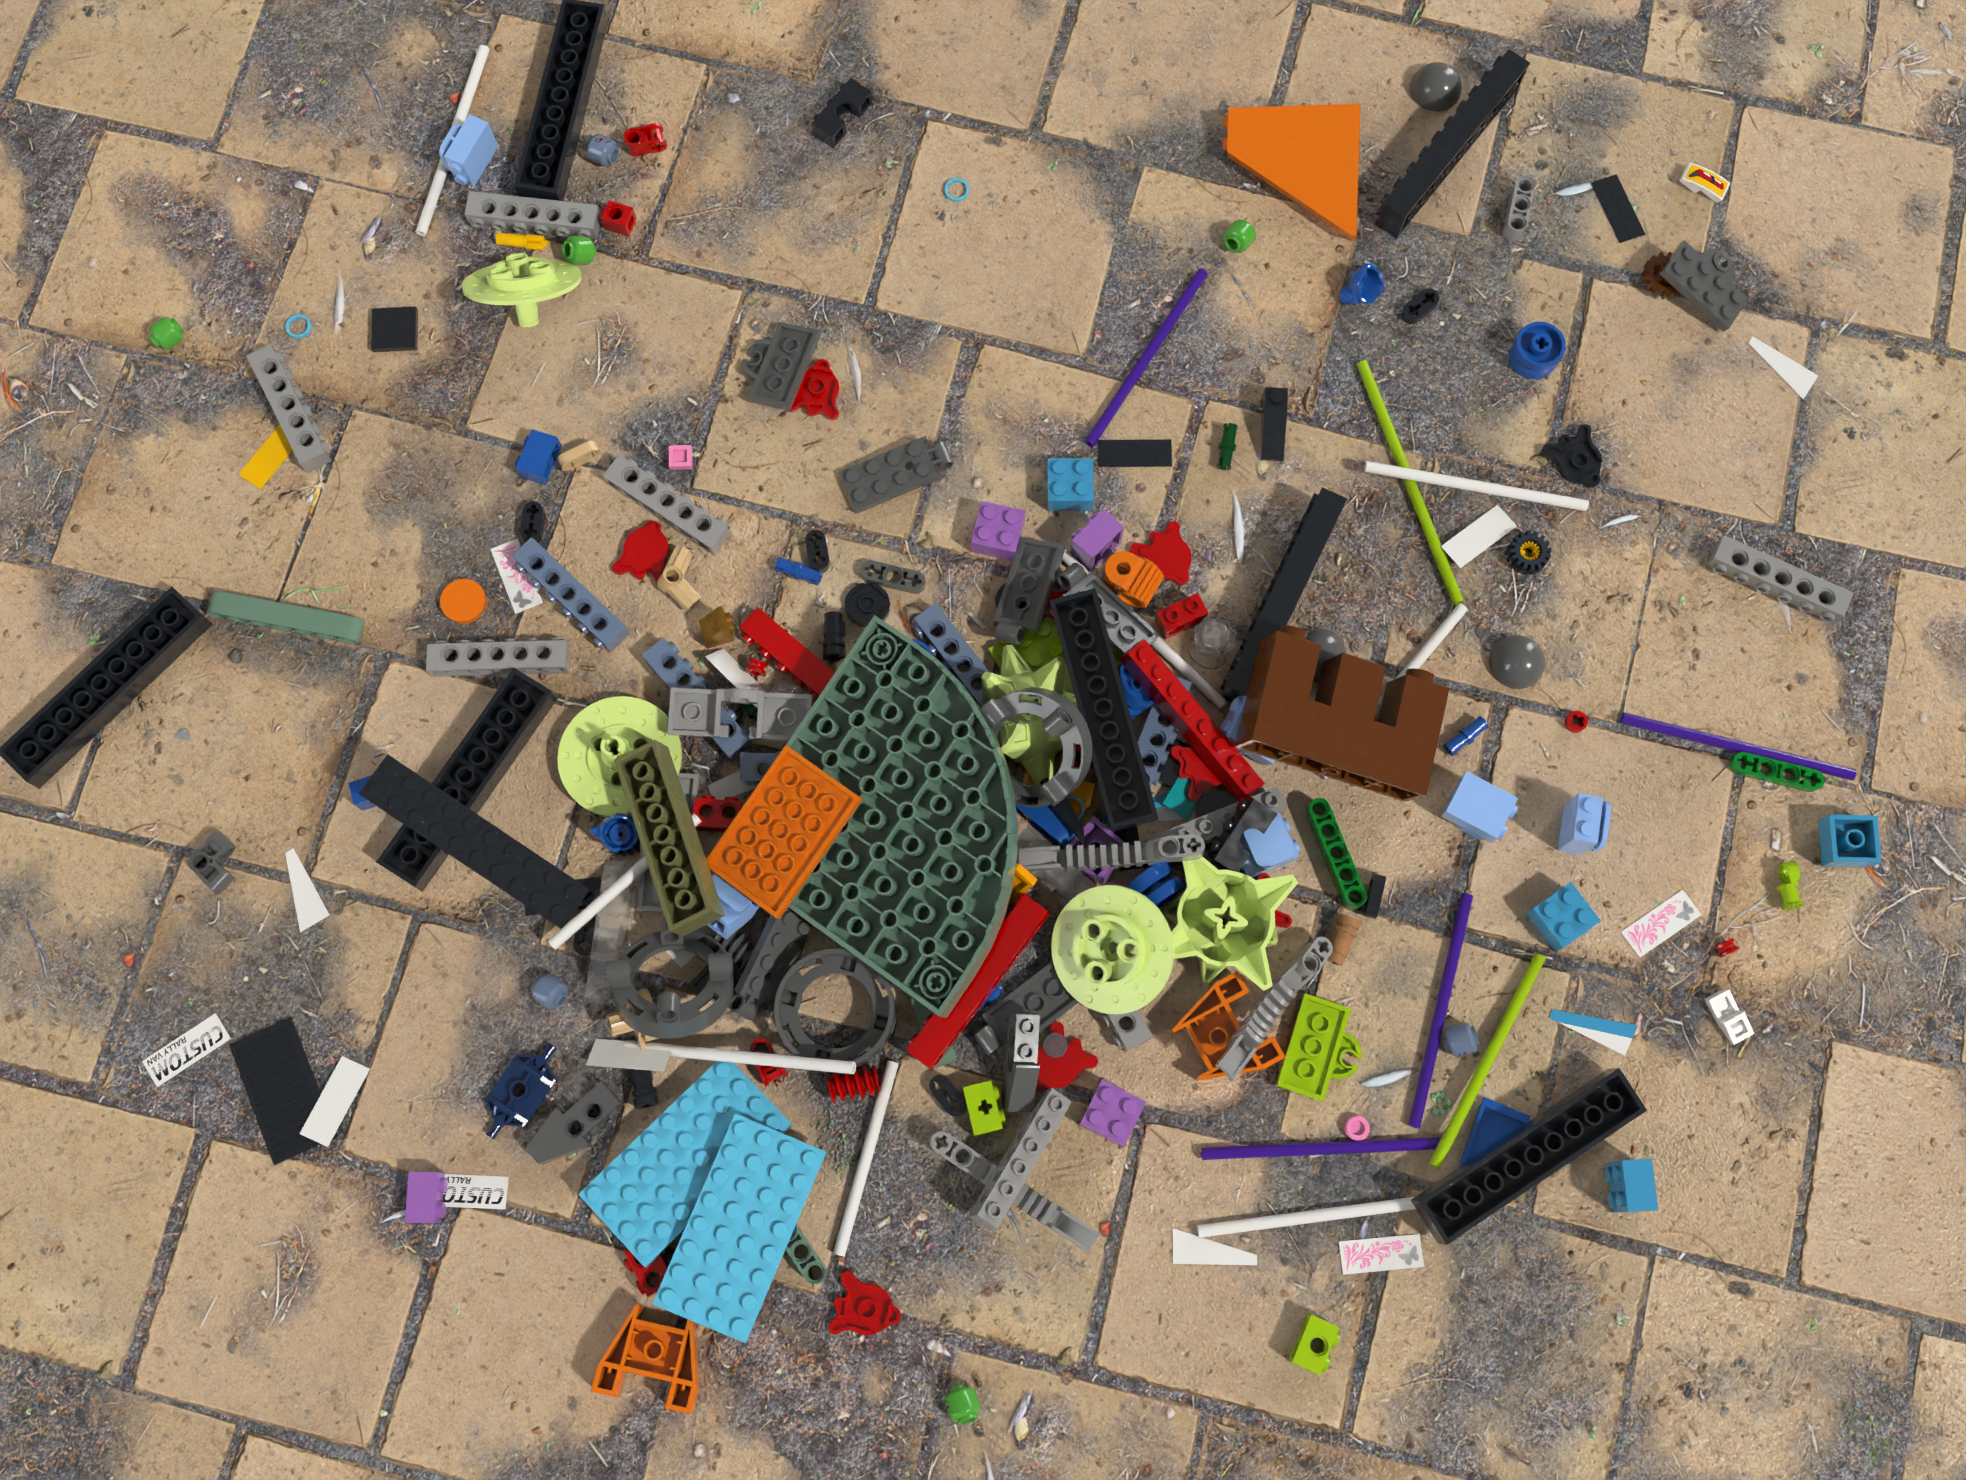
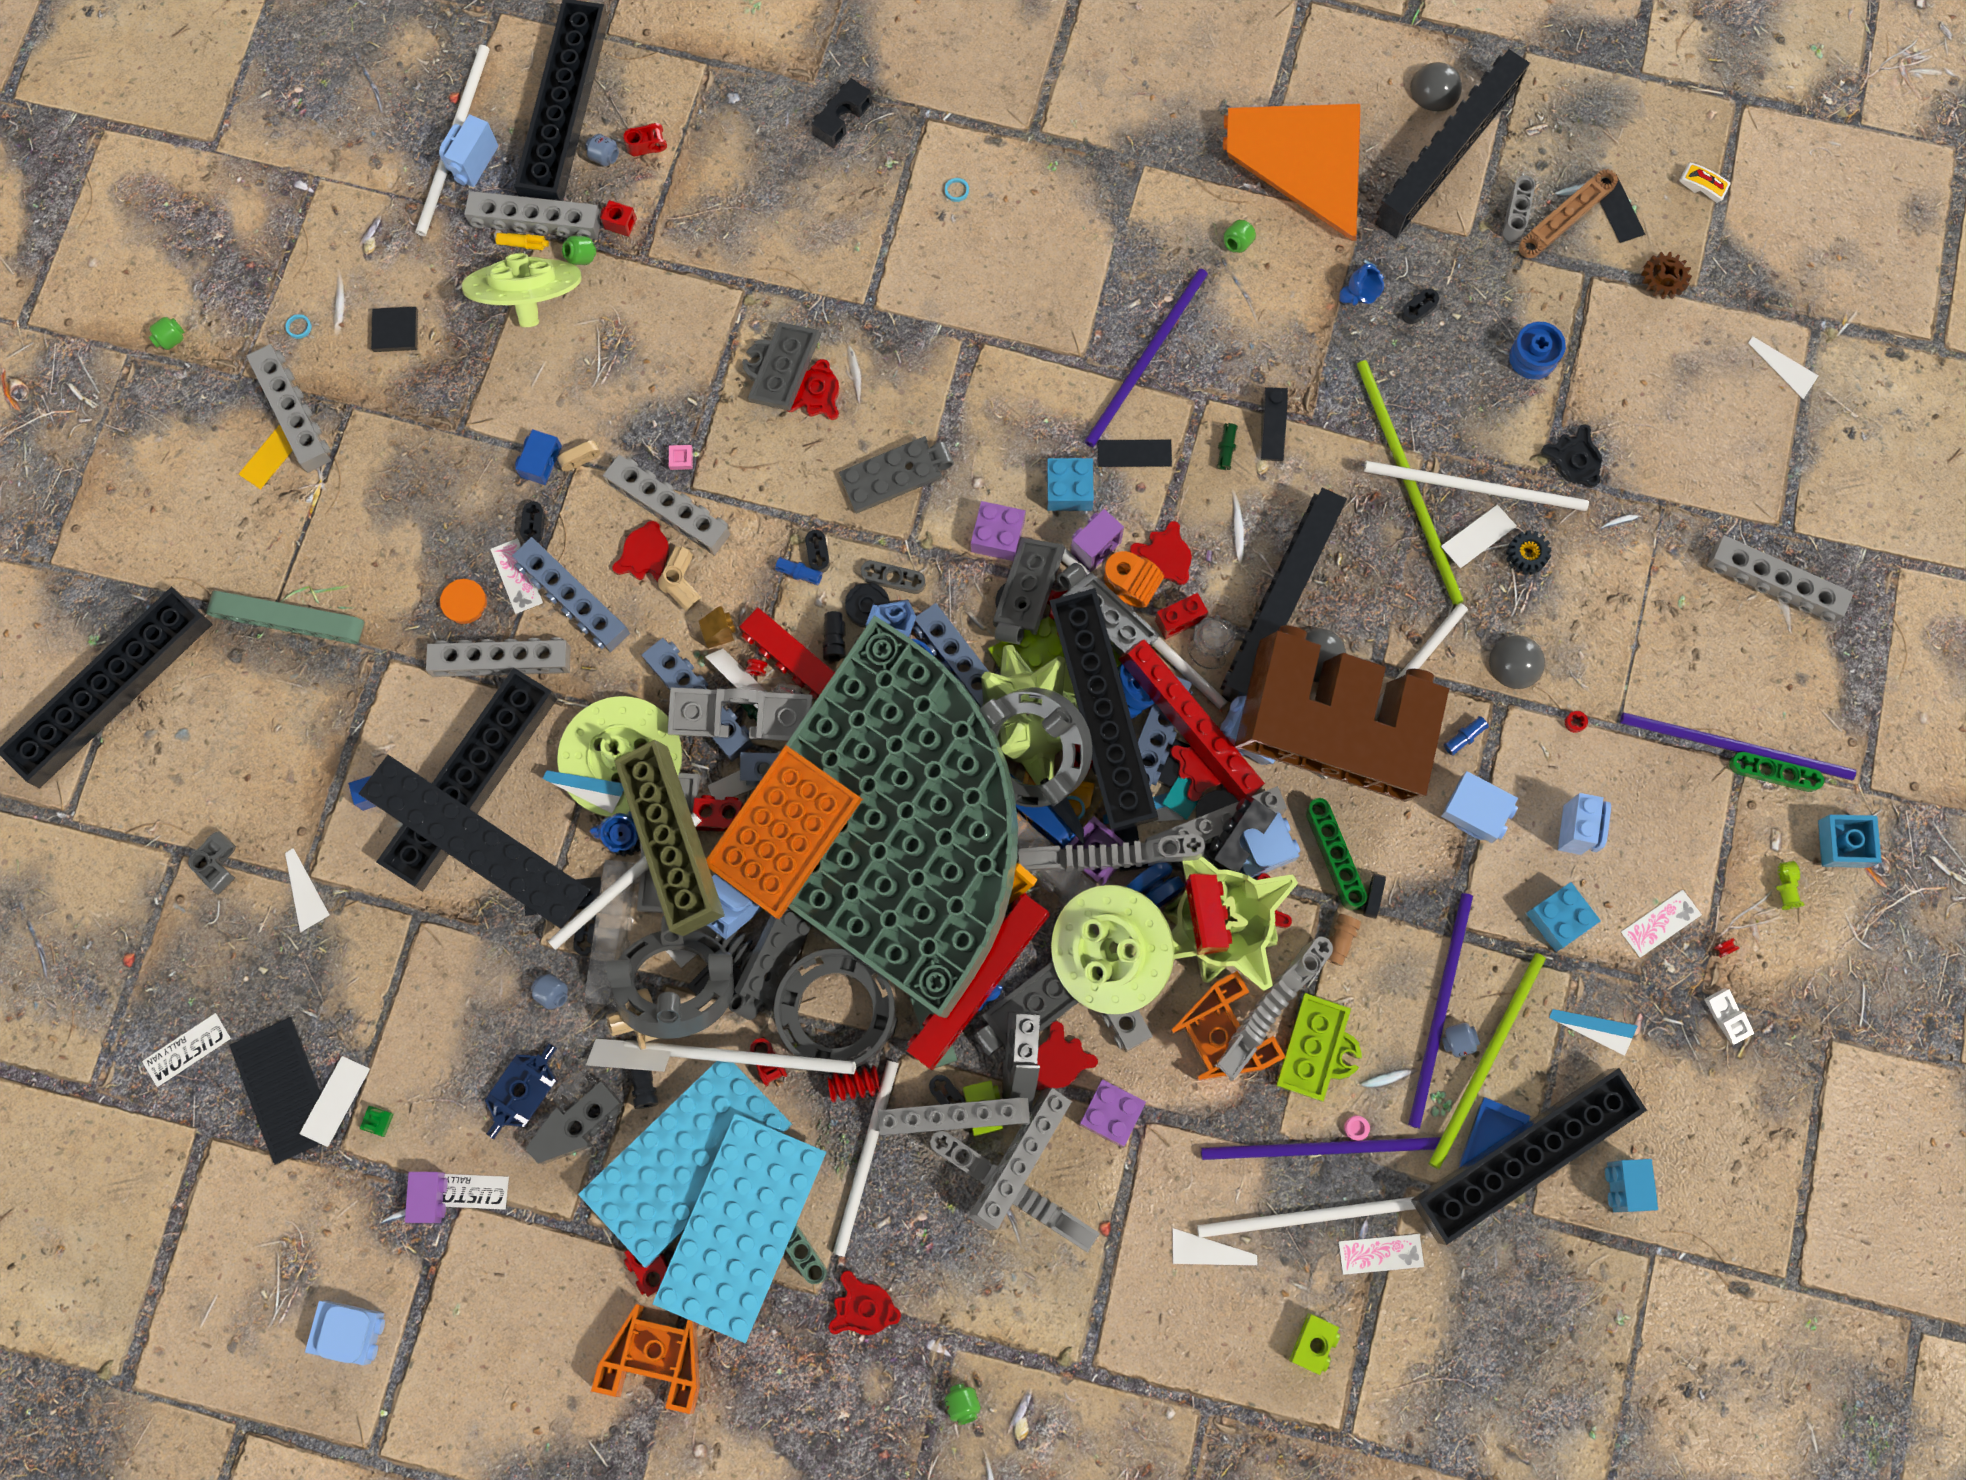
clear light blue tile [1043,1033,1068,1058] -> none
dark grey plate [1659,241,1749,332] -> none
none -> light blue brick [305,1300,385,1365]
none -> green tile [360,1106,394,1137]
none -> sticker [542,770,624,813]
none -> medium blue slope [866,599,916,637]
none -> light grey brick [878,1098,1030,1135]
none -> red slope [1185,874,1232,955]
none -> medium nougat plate [1519,169,1618,258]

